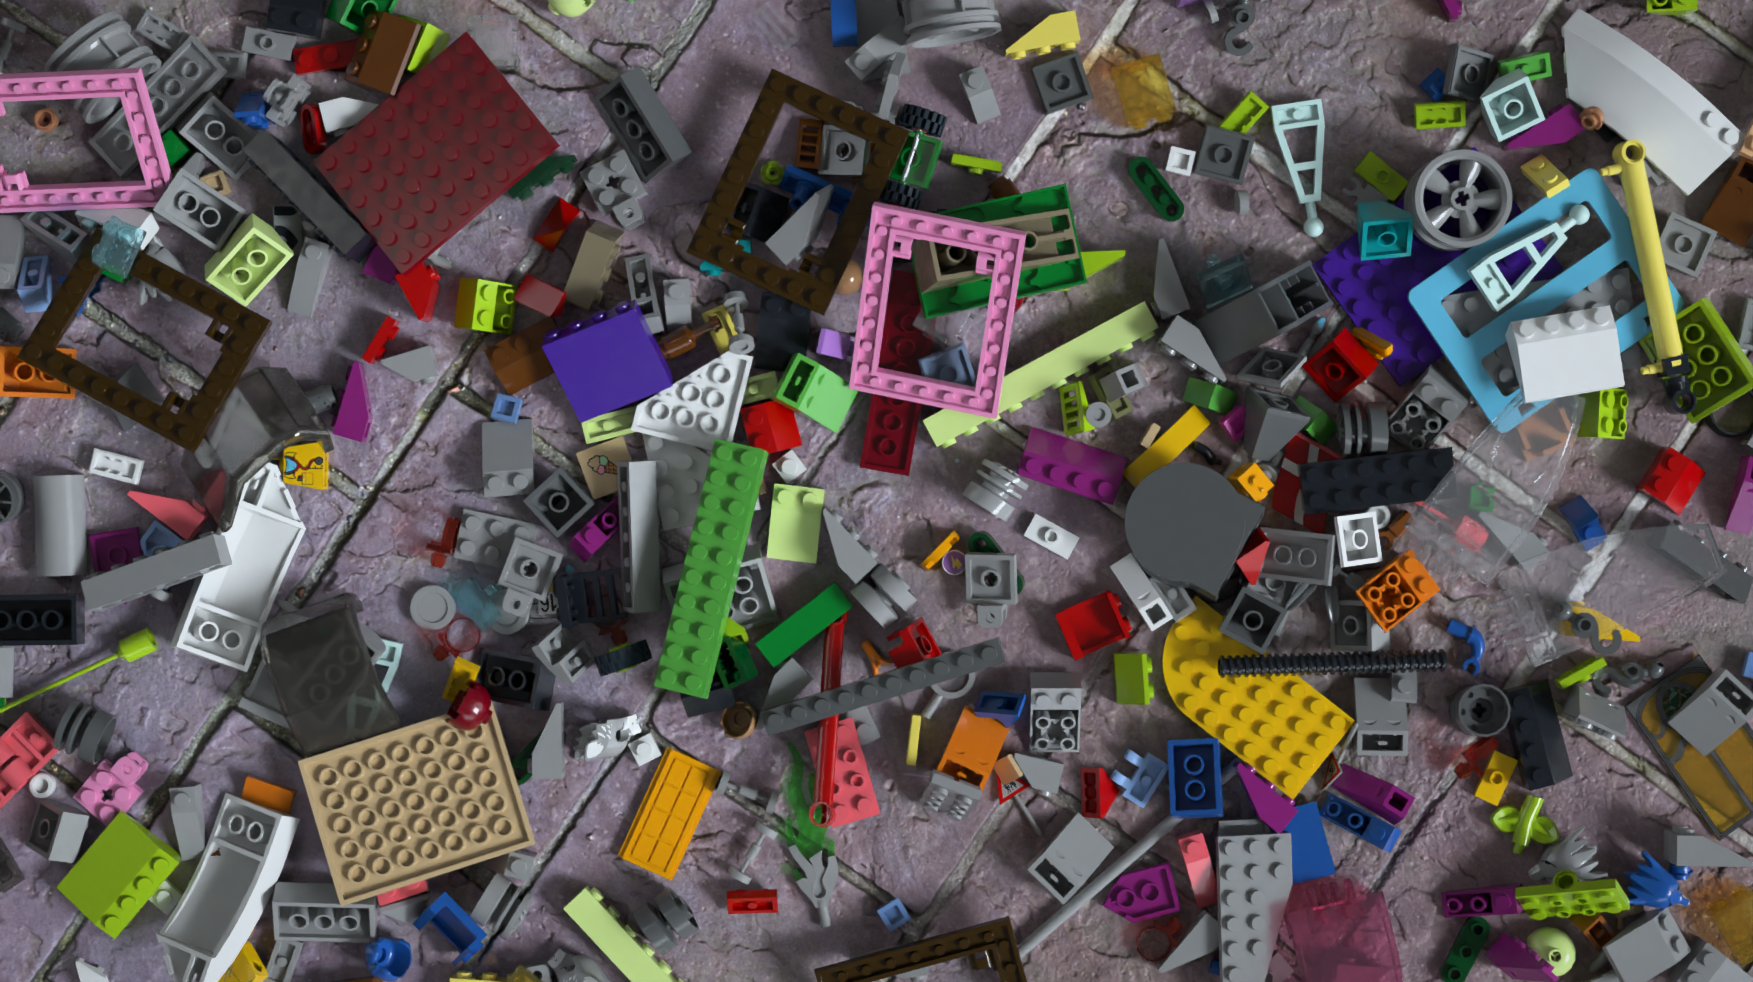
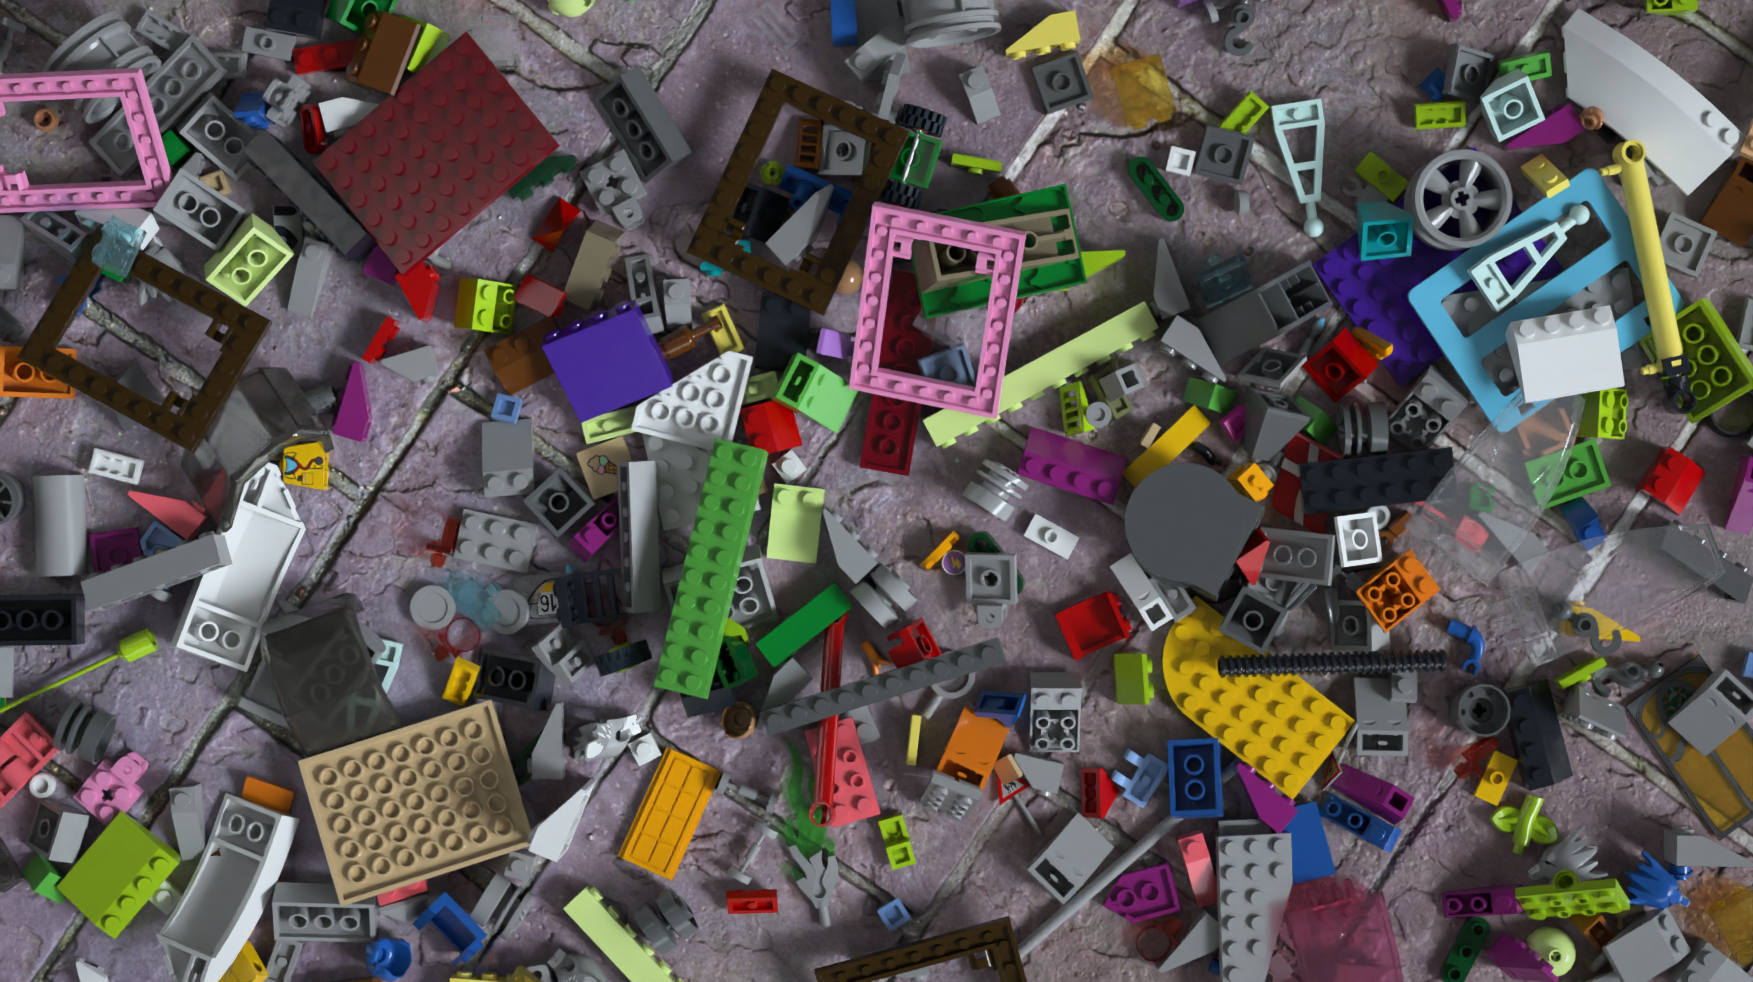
light blue slope [17,255,54,313] -> none
dark red cylinder [445,679,493,731] -> none
light grey plate [498,537,563,618] -> none
light grey wheel [723,291,754,355] -> none
none -> bright green slope [22,853,66,904]
none -> white slope [527,778,596,862]
none -> lime slope [878,811,916,870]
none -> bright green plate [1522,438,1611,510]

